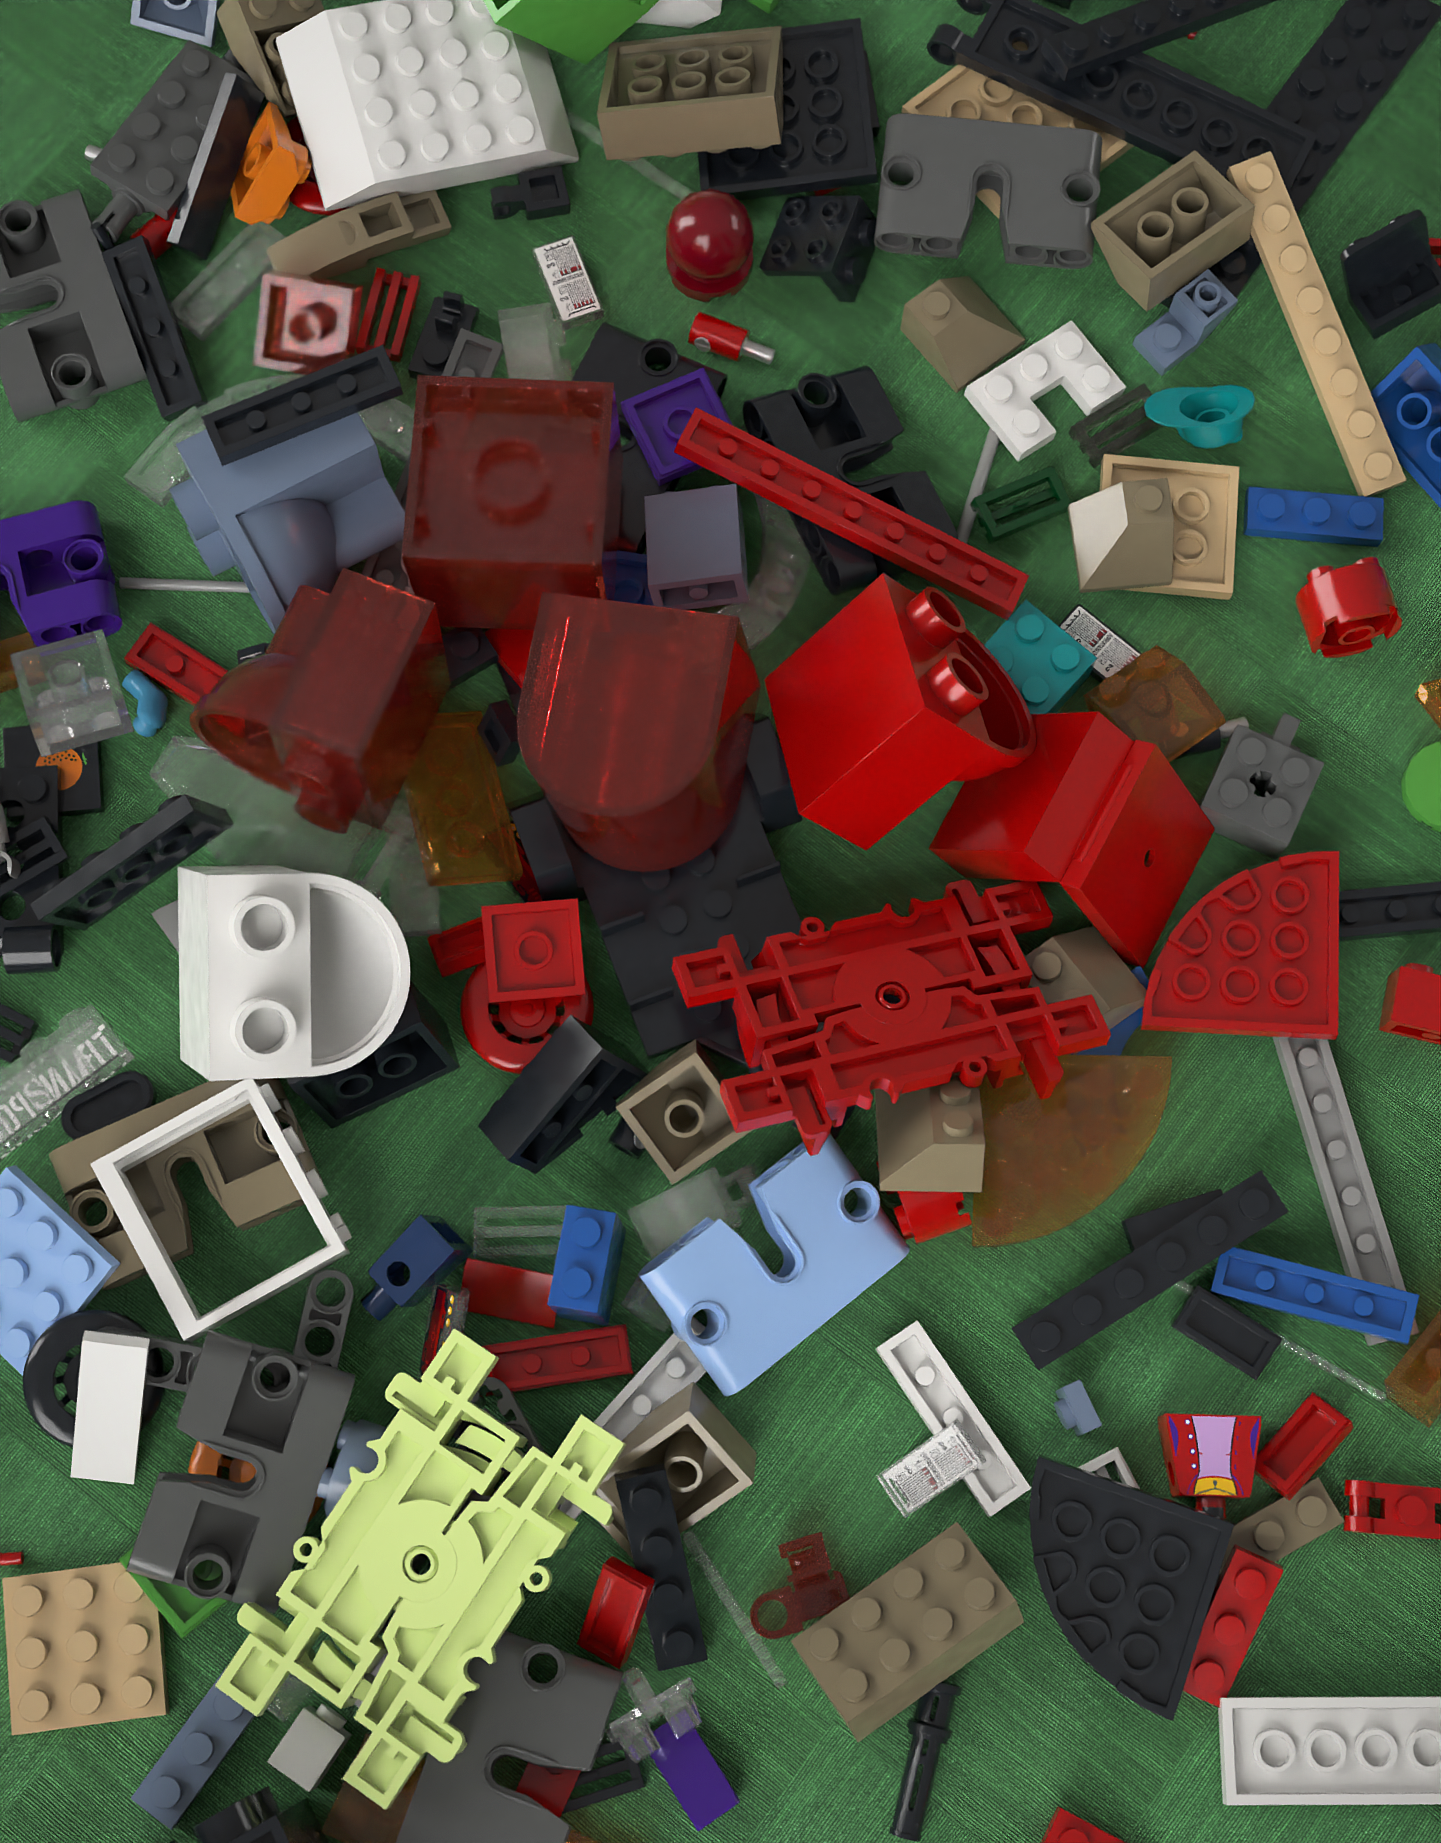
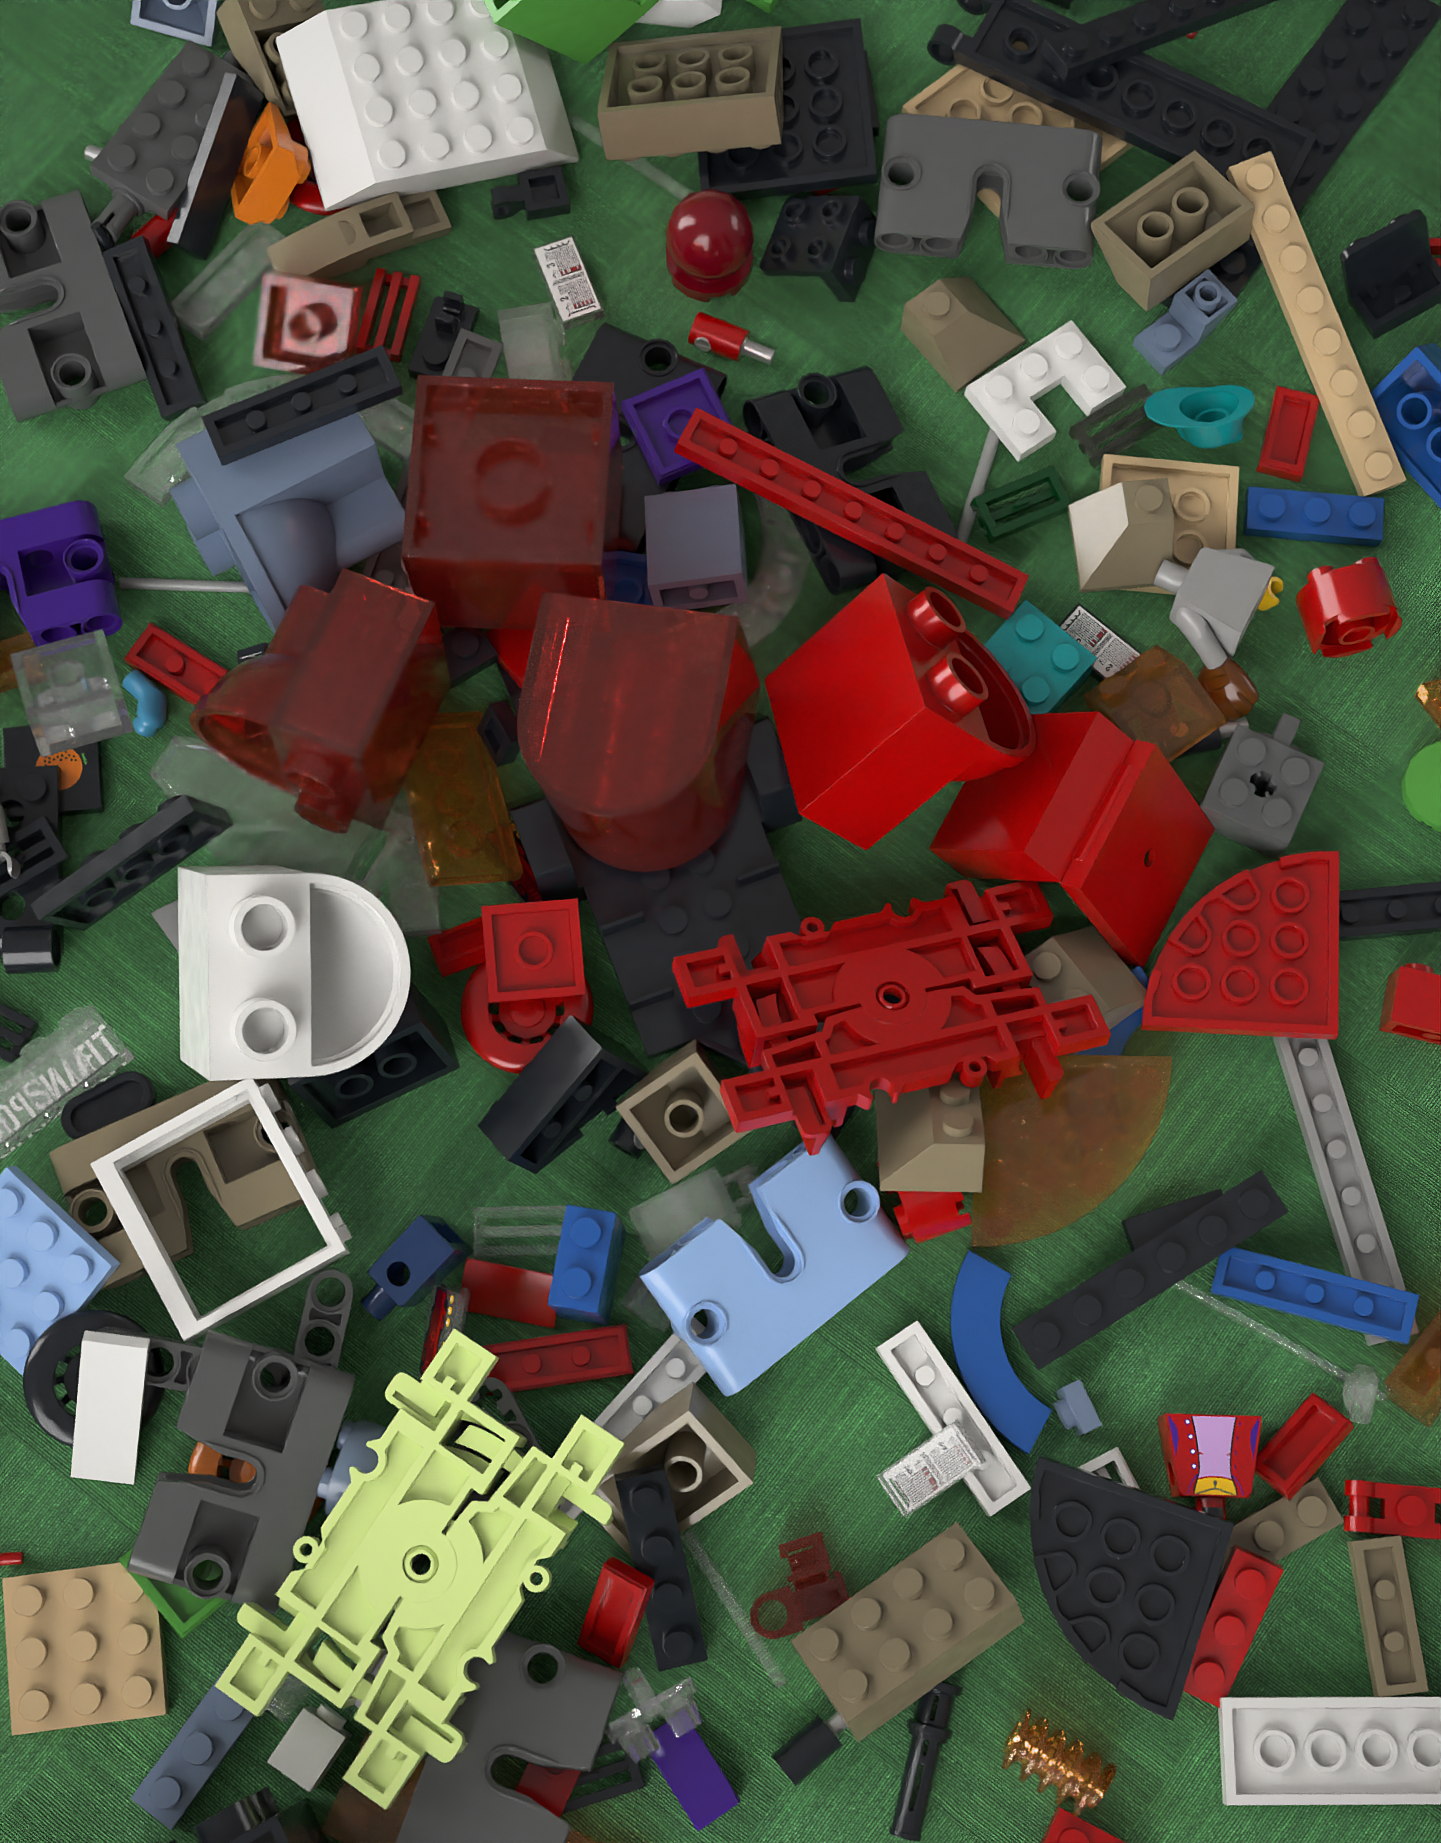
black tile [1171,1284,1282,1381] -> none
none -> black piece [771,1712,847,1786]
none -> blue tile [950,1250,1052,1454]
none -> clear orange piece [1001,1707,1117,1817]
none -> light grey torso [1153,547,1283,721]
none -> red tile [1255,386,1320,483]
none -> clear tile [1342,1364,1379,1425]
none -> dark tan plate [1347,1535,1429,1697]

